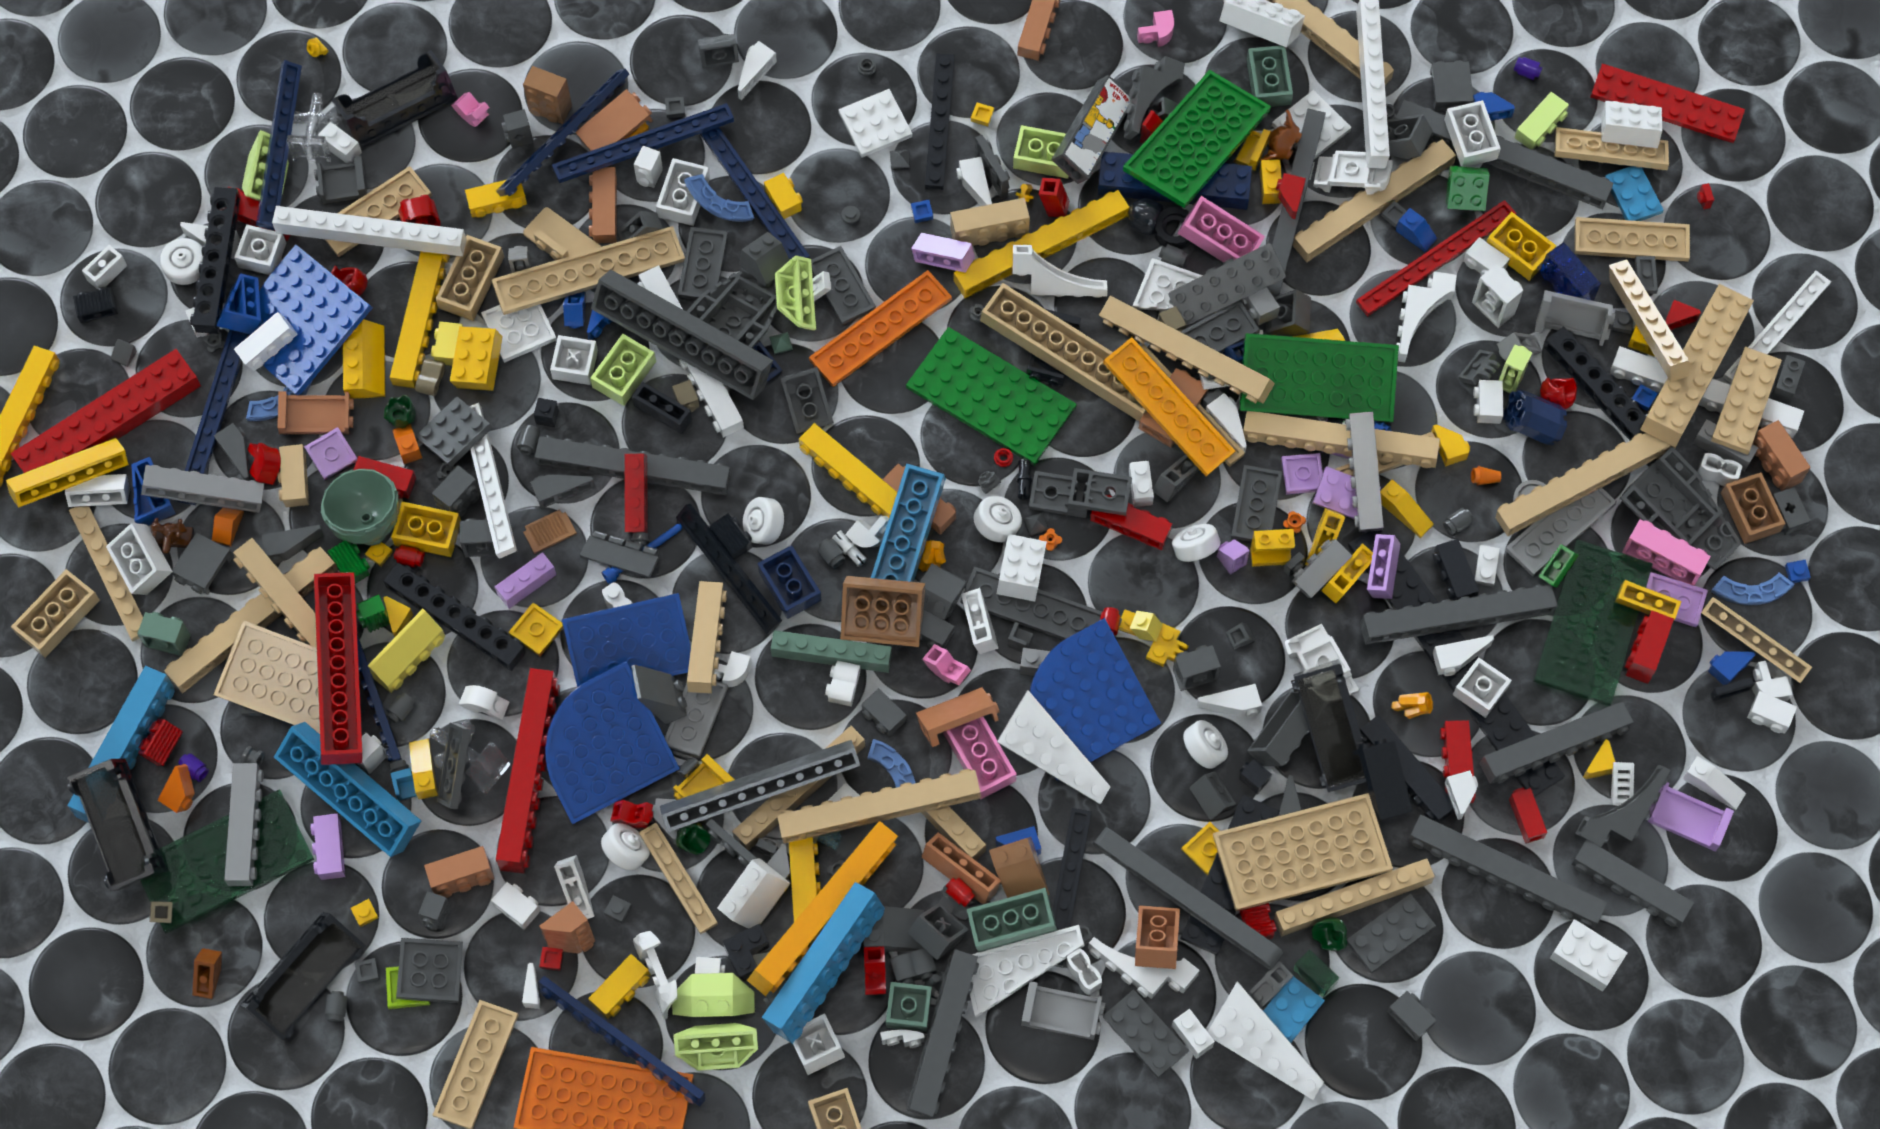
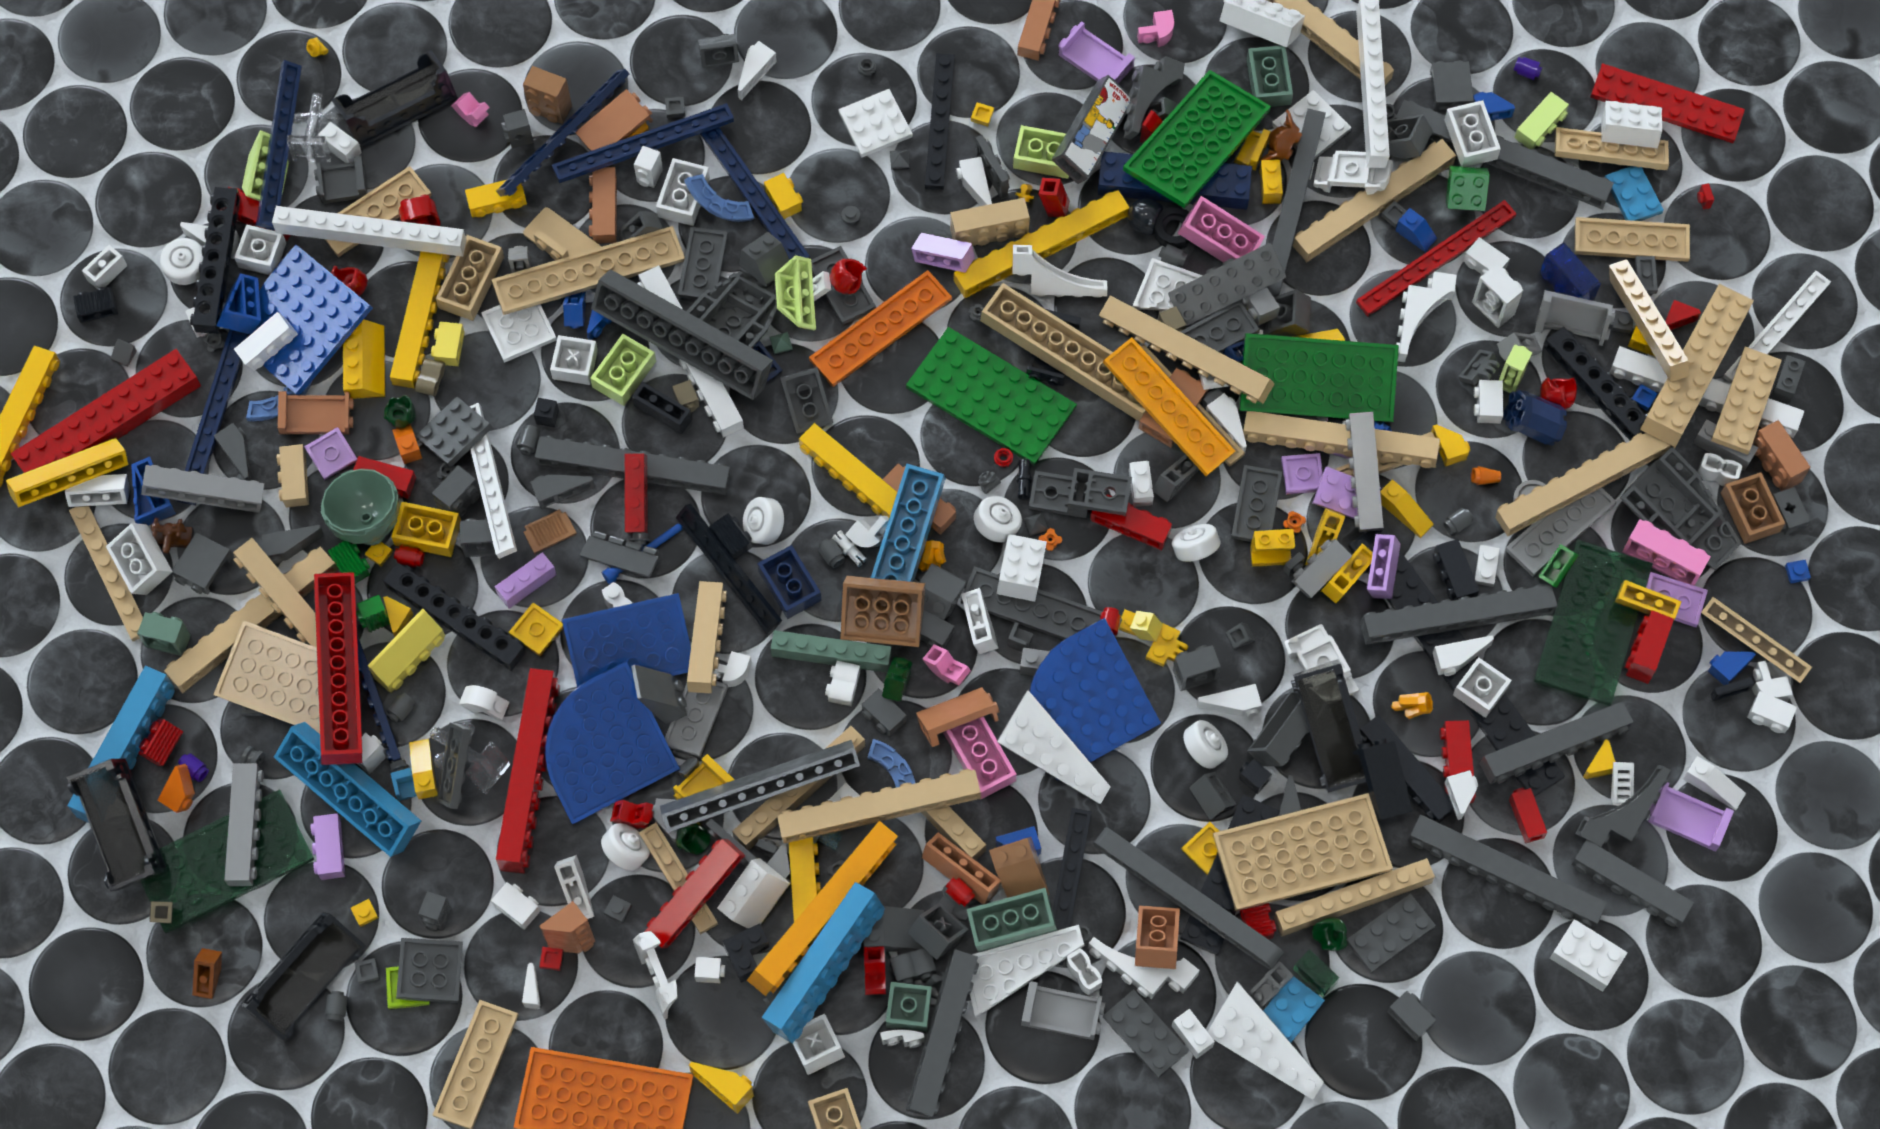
tan brick [11,569,100,658] -> none
orange slope [212,507,244,547] -> none
red brick [247,443,281,485] -> none
nougat brick [424,846,495,898] -> none
yellow brick [450,326,503,391] -> none
dark blue plate [539,976,705,1106] -> none
yellow brick [588,954,650,1019] -> none
yellowish green wedge [672,973,755,1017] -> none
yellowish green wedge [674,1023,758,1071] -> none
blue plate [911,200,933,223] -> none
lavender slope [1217,540,1250,575] -> none
red slope [1276,173,1306,219] -> none
yellow brick [1487,212,1557,281] -> none
medium blue tile [1711,572,1795,605] -> none
none -> brick [644,839,746,948]
none -> yellow slope [689,1062,754,1114]
none -> red piece [830,259,867,295]
none -> dark green brick [882,658,913,701]
none -> lavender panel [1058,21,1135,84]

